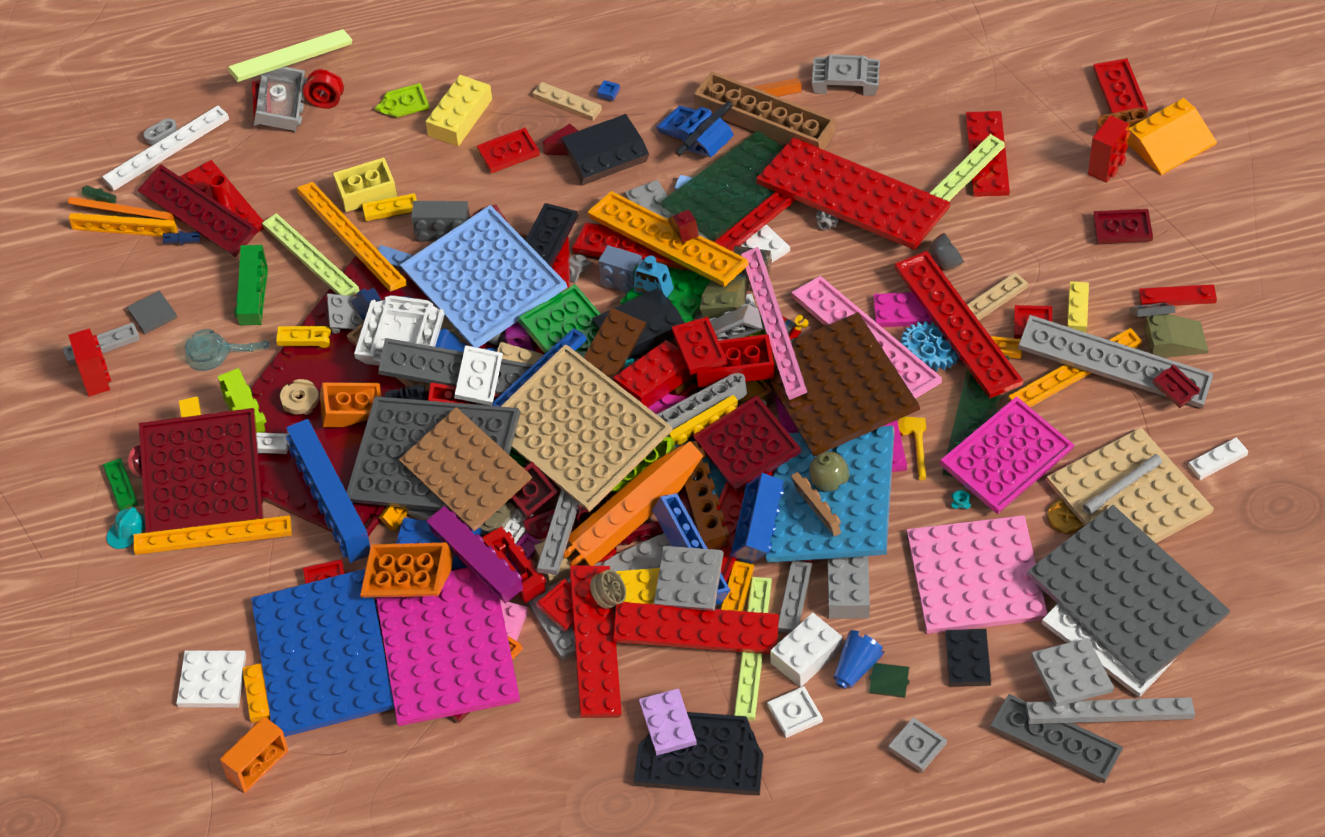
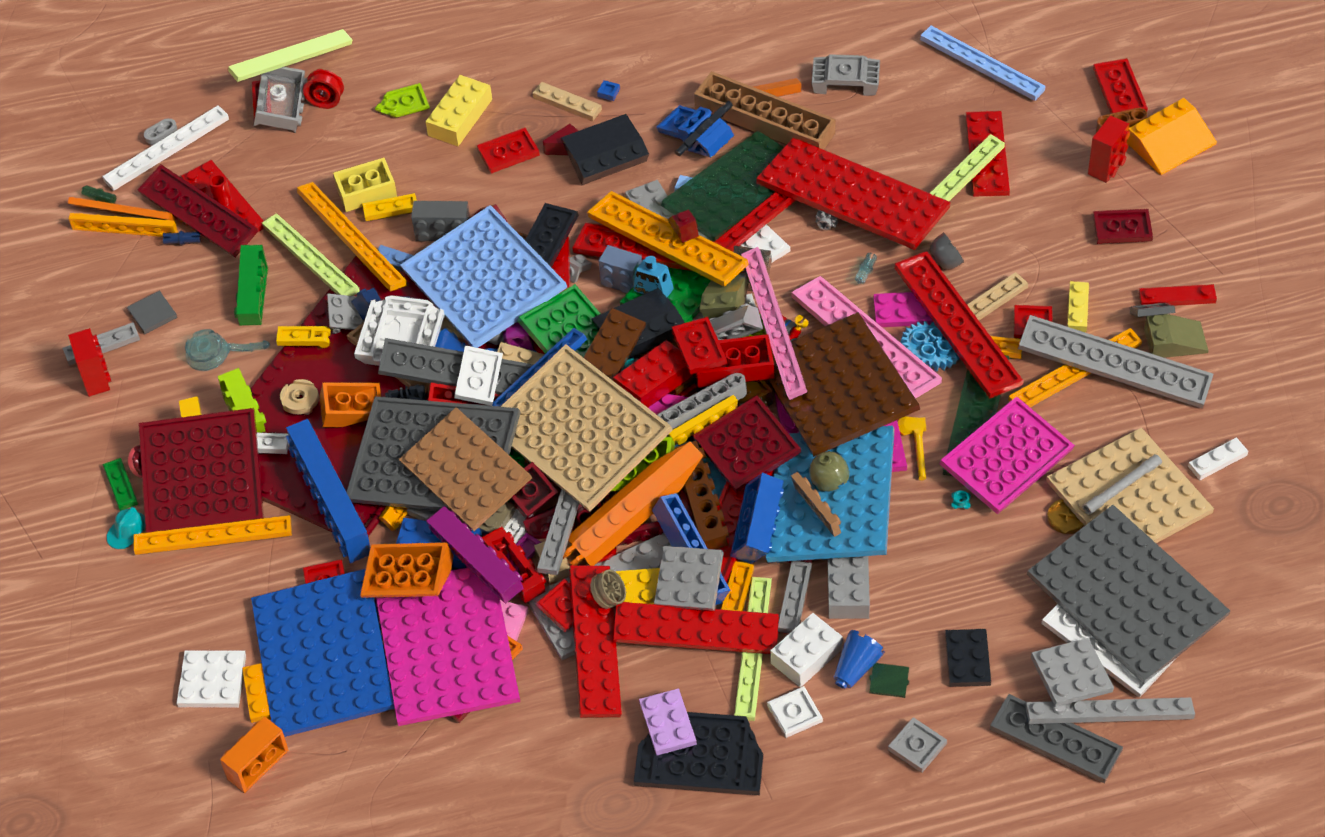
bright pink plate [907,515,1047,634] -> none
dark red plate [1152,364,1201,408] -> none
none -> clear light blue axle [855,253,877,284]
none -> light blue plate [921,26,1045,101]

